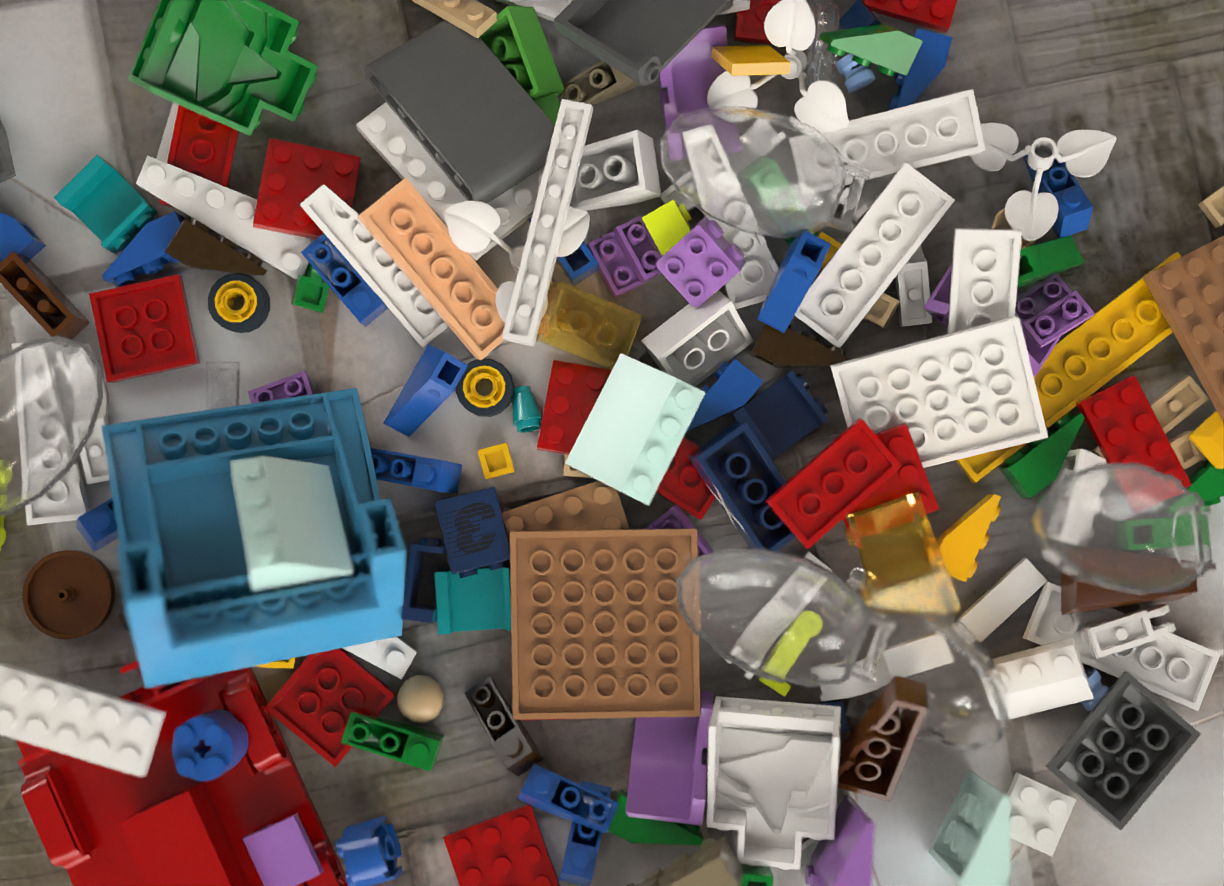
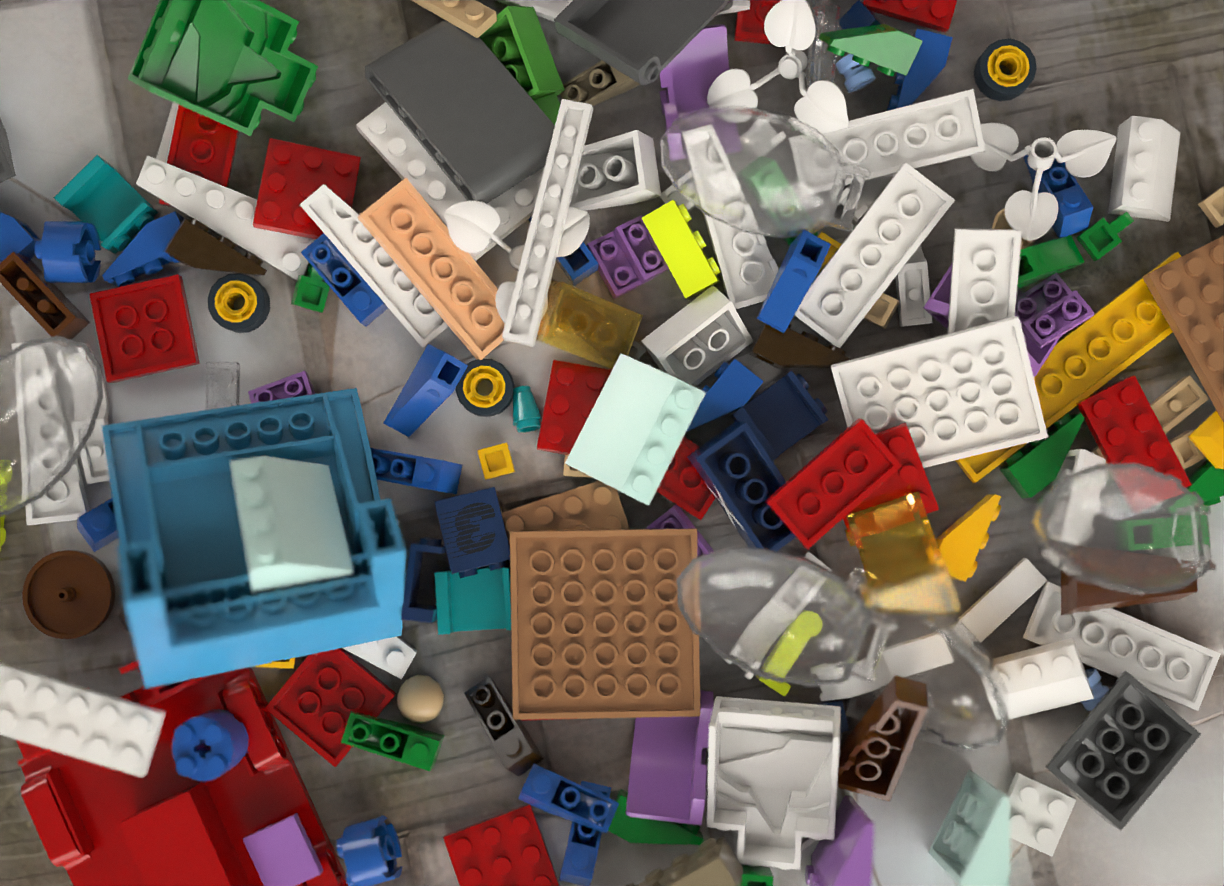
medium lavender bracket [656,216,746,307] -> none
yellow tile [711,45,791,76] -> none
white hinge [1083,604,1176,659] -> none
none -> blue brick [35,221,101,283]
none -> wheel [974,38,1037,101]
none -> green plate [1076,212,1134,261]
none -> white slope [1108,116,1180,222]

